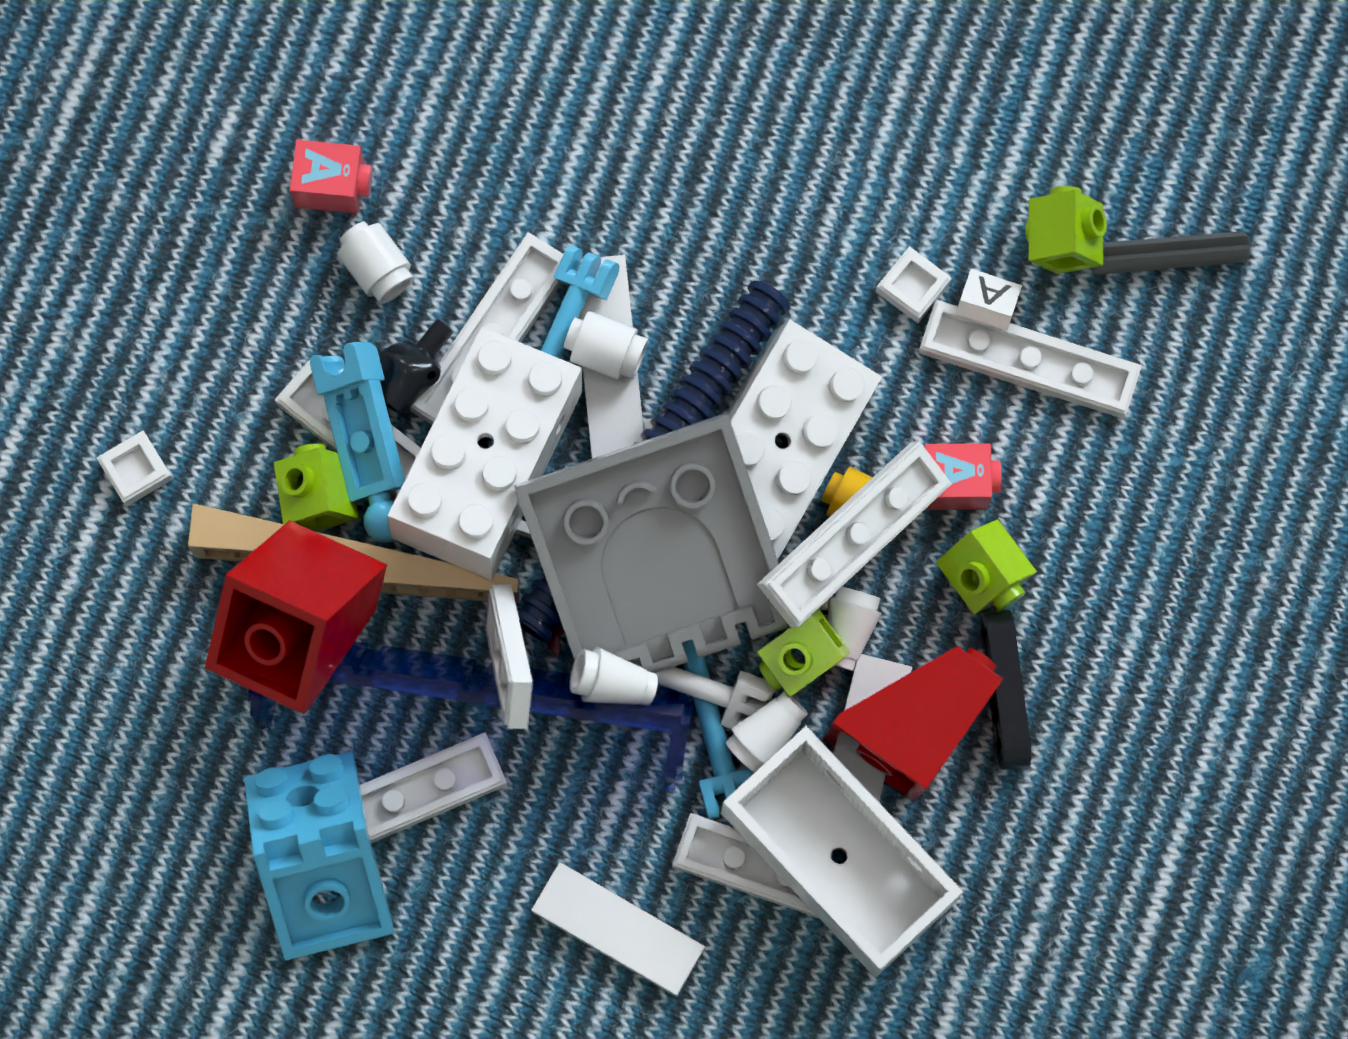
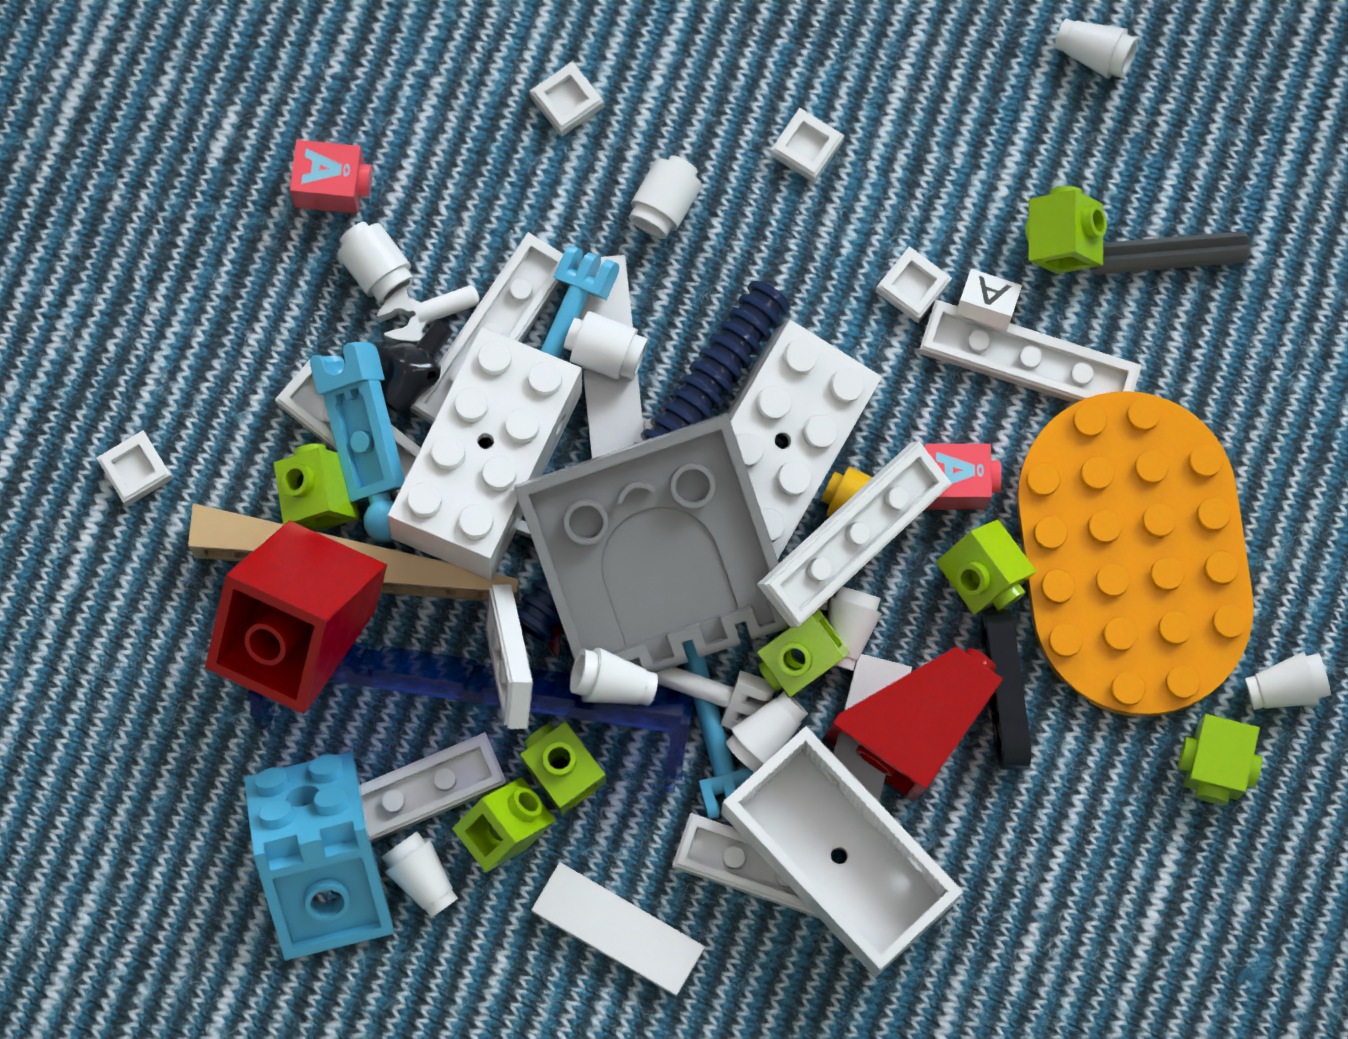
none -> white bar [377,285,479,344]
none -> white cone [381,831,458,918]
none -> lime brick [452,777,556,872]
none -> lime brick [520,721,606,816]
none -> white tile [530,61,604,137]
none -> white brick [629,155,702,239]
none -> white tile [770,108,844,184]
none -> light orange plate [1016,391,1254,717]
none -> white cone [1055,18,1138,79]
none -> lime brick [1178,714,1263,805]
none -> white cone [1245,651,1331,710]

